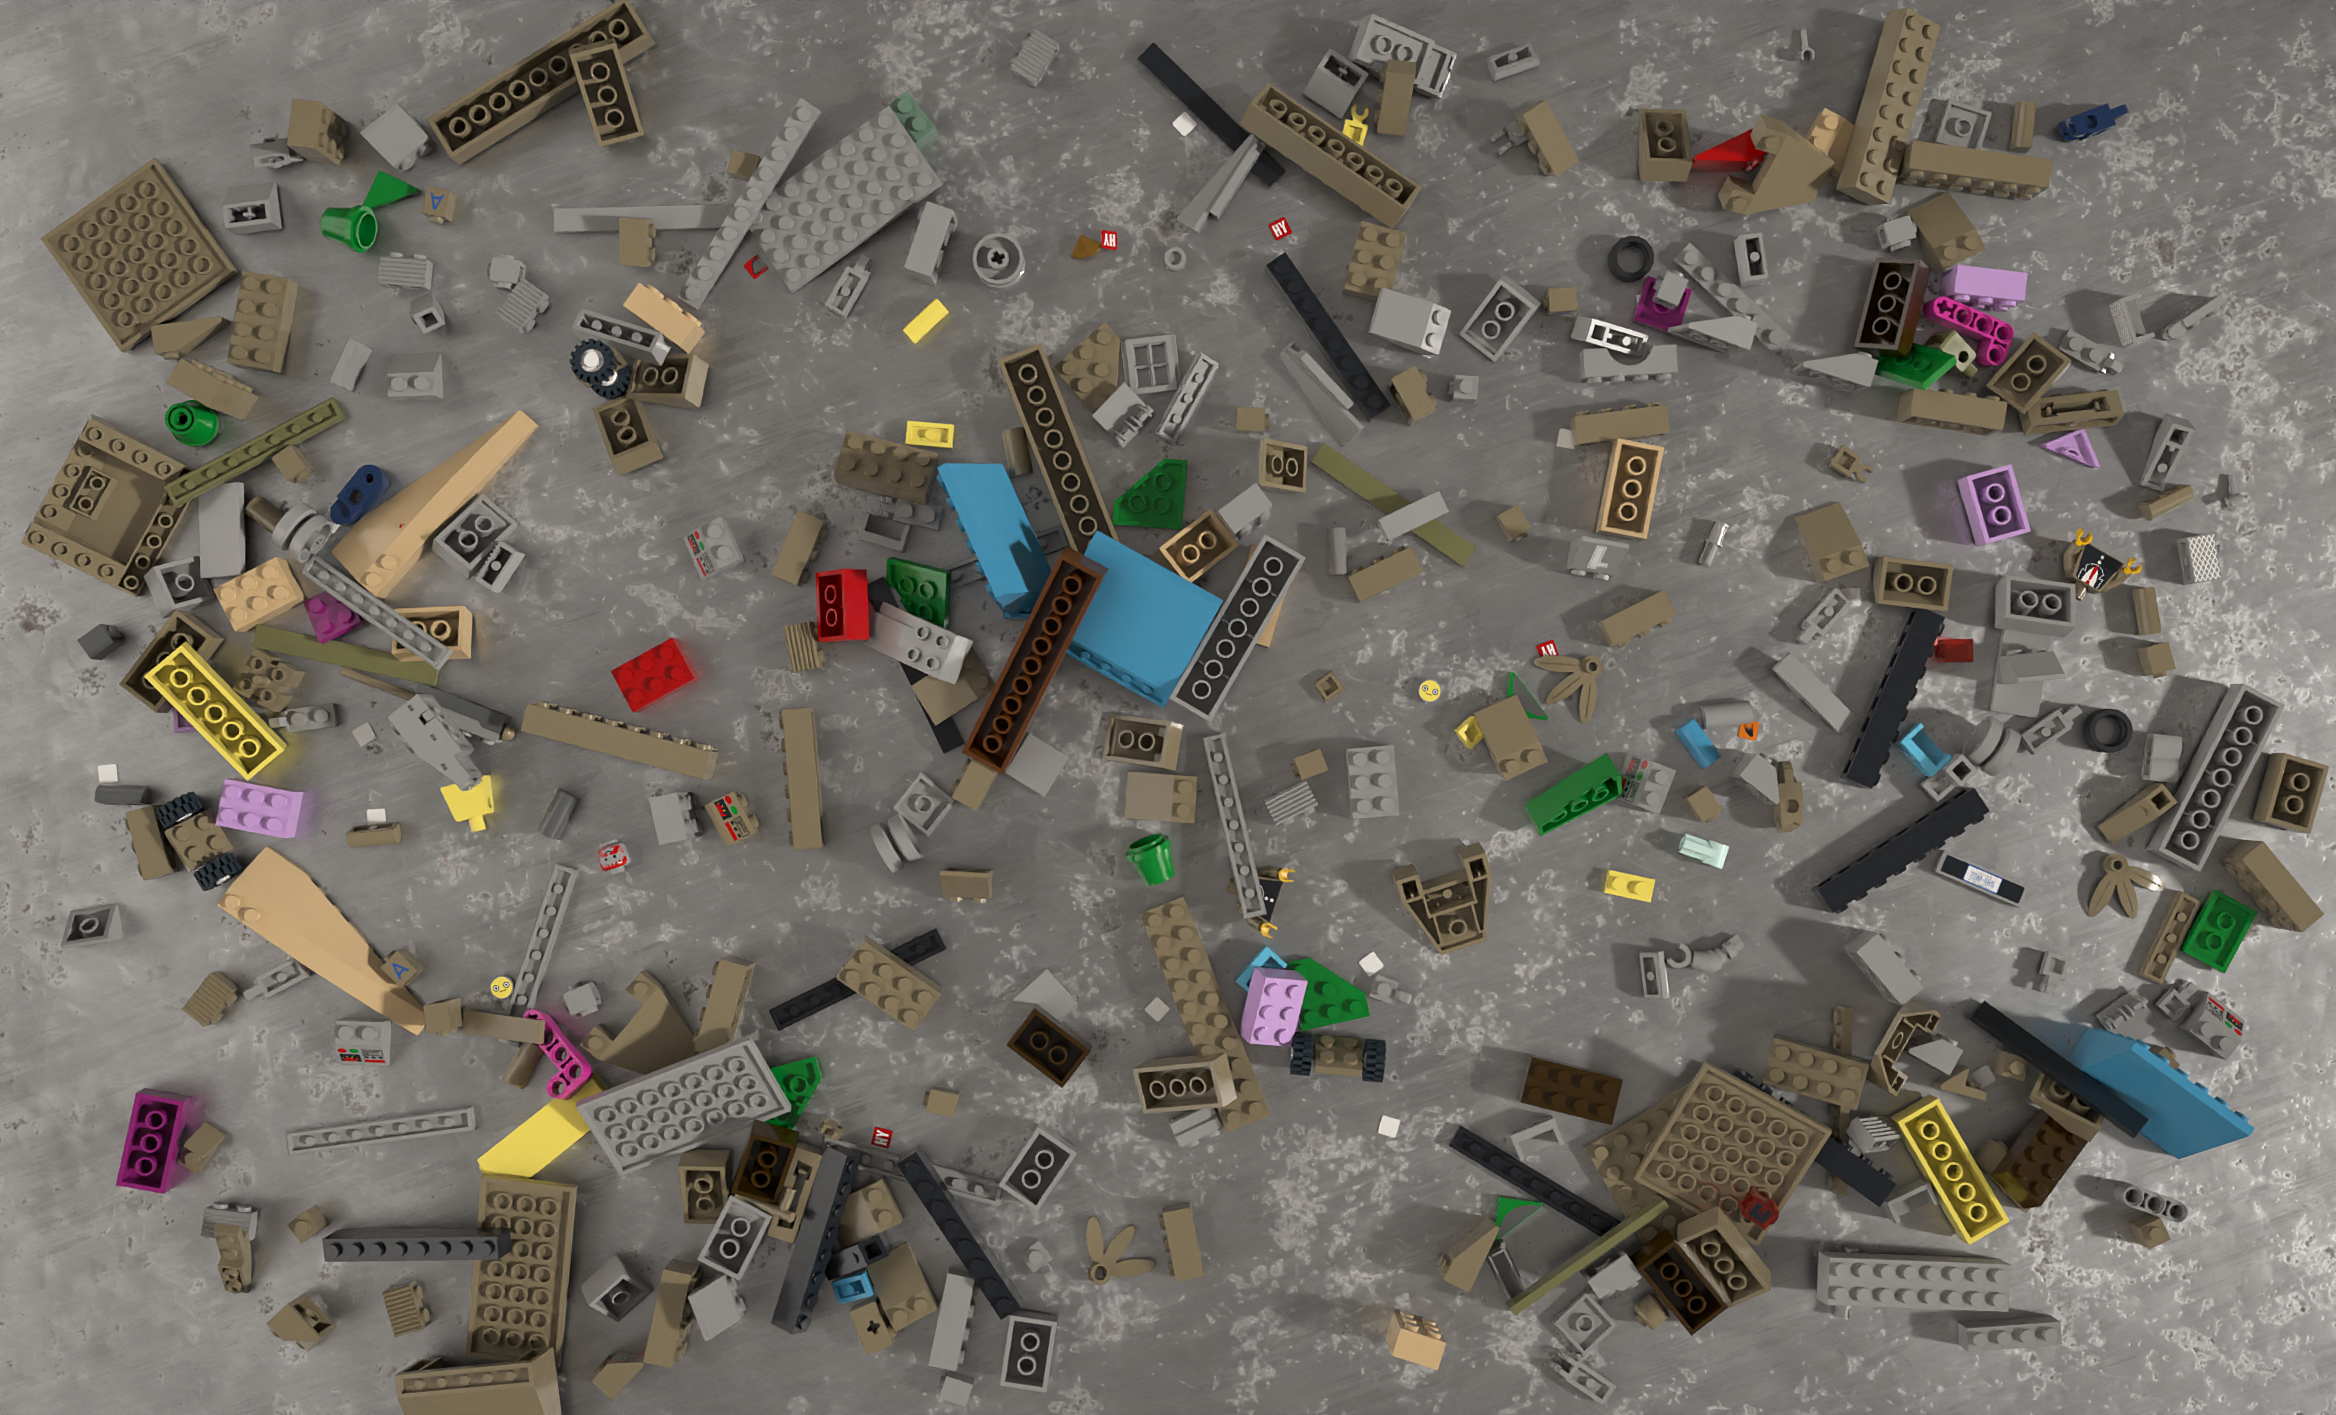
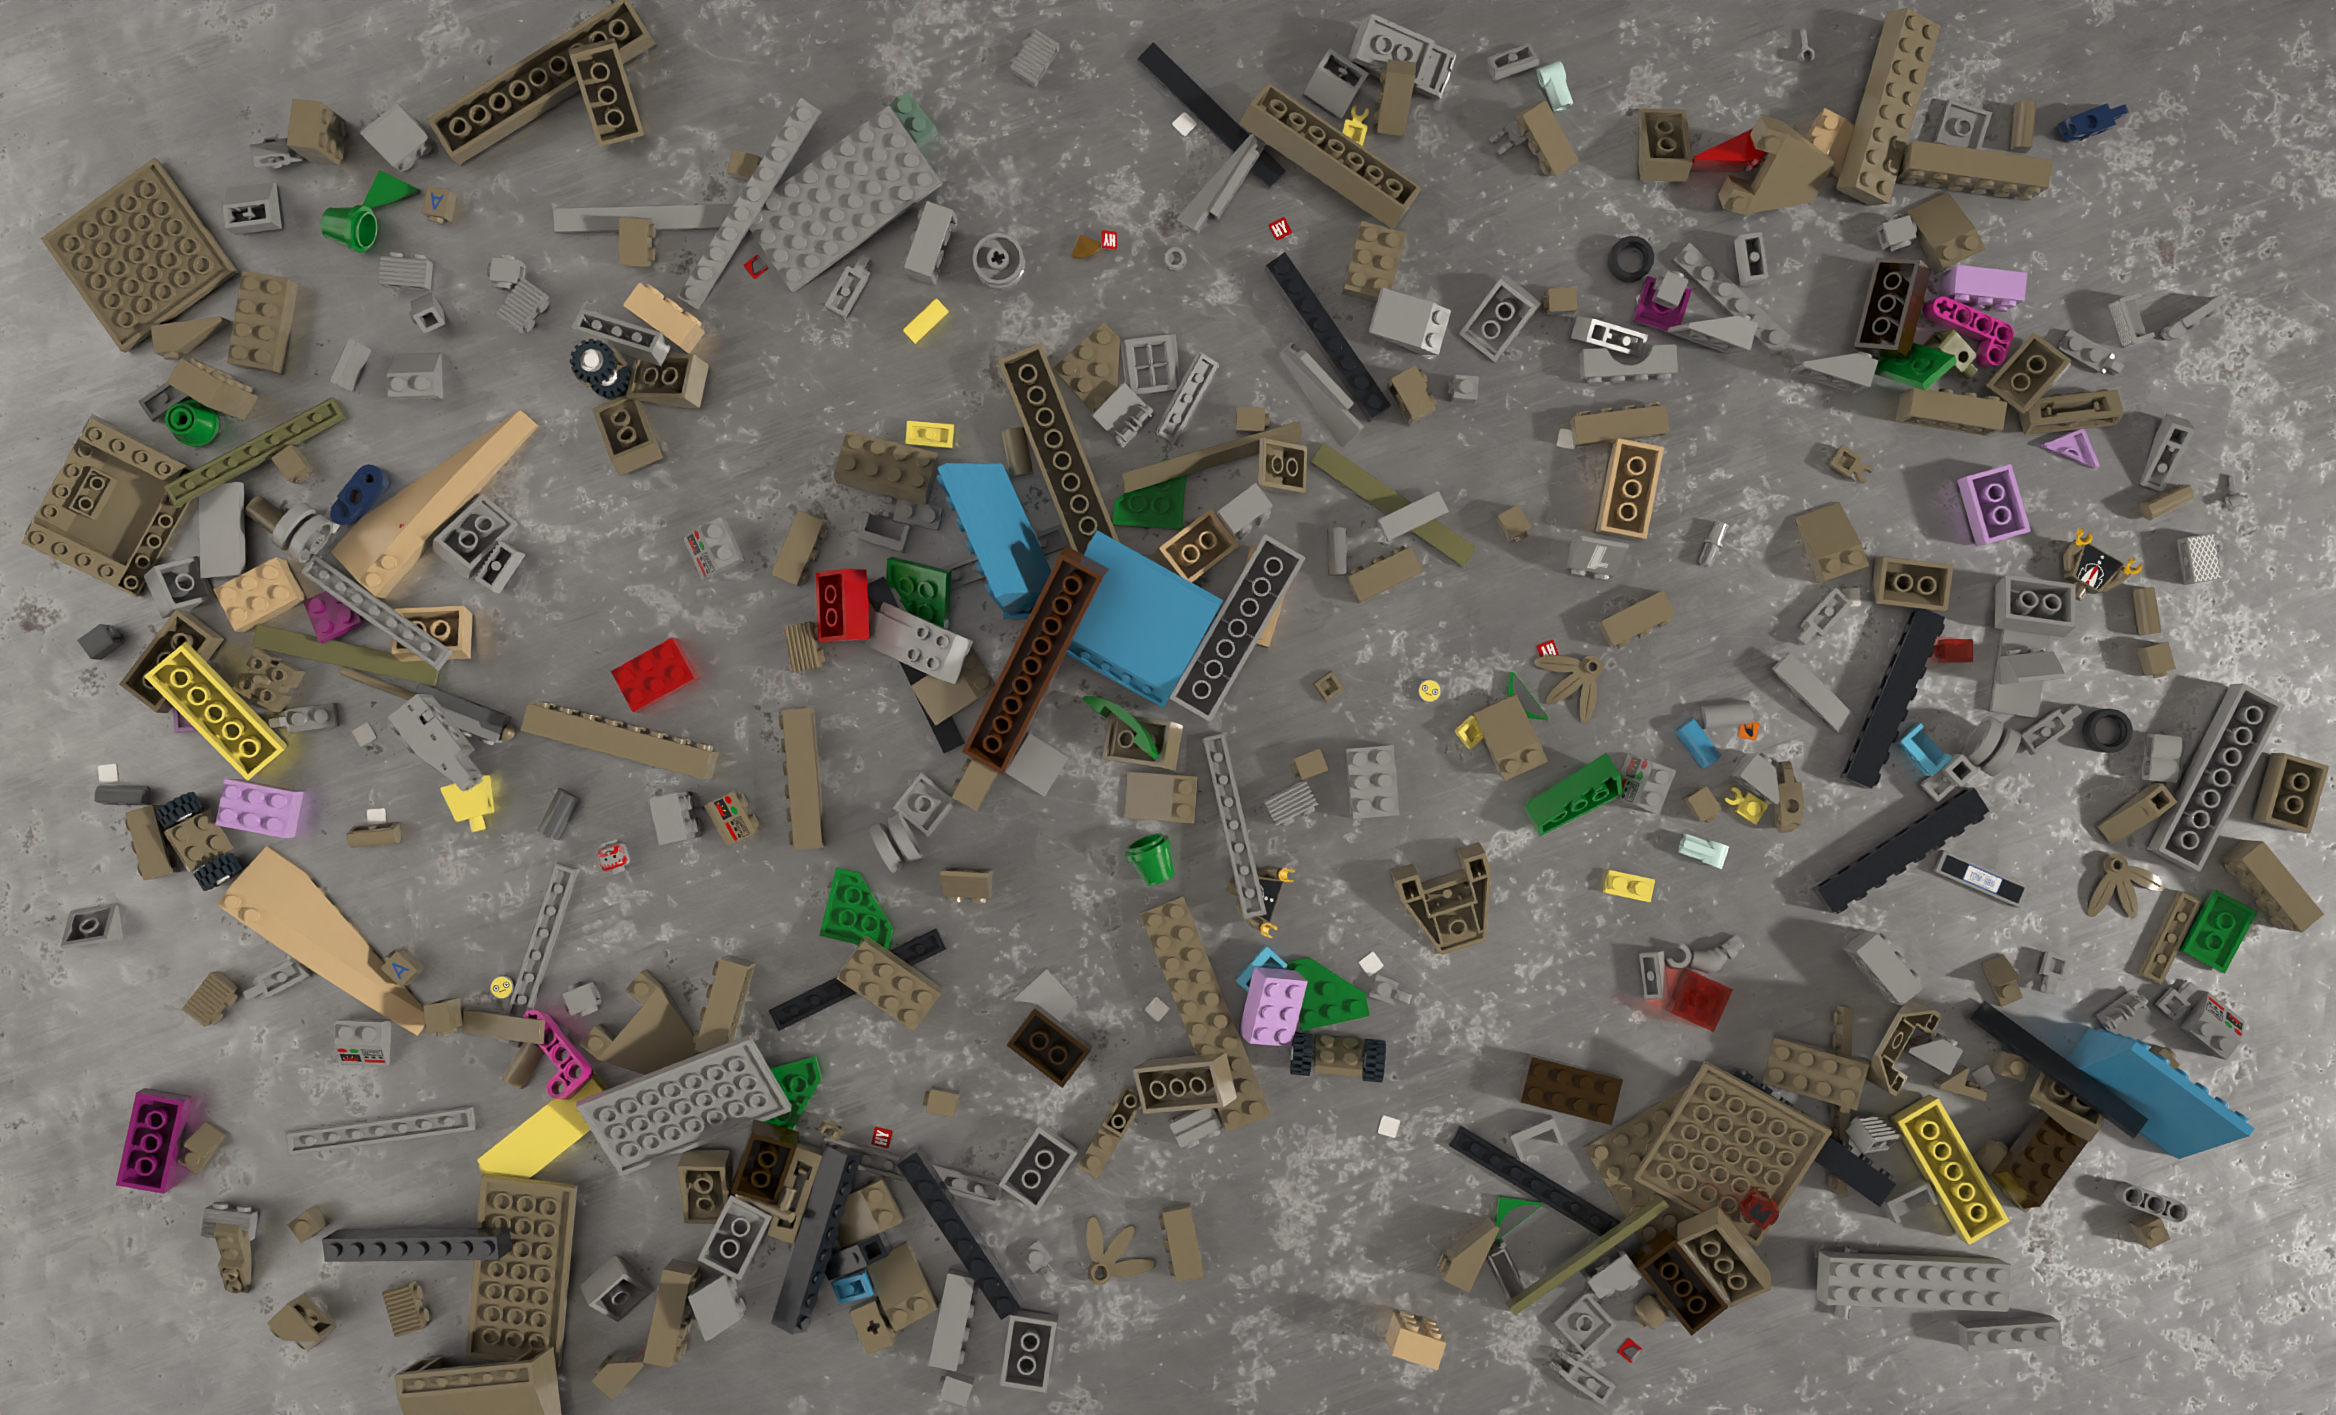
none -> light grey hinge [138,383,191,422]
none -> green plate [819,867,894,950]
none -> dark tan slope [1077,1085,1141,1180]
none -> green slope [1082,696,1159,760]
none -> dark tan tile [1122,421,1302,493]
none -> light aqua piece [1537,61,1573,111]
none -> sticker [1618,1338,1643,1363]
none -> clear red brick [1665,968,1733,1032]
none -> light yellow plate [1723,787,1768,824]
none -> dark tan slope [1981,954,2023,1007]

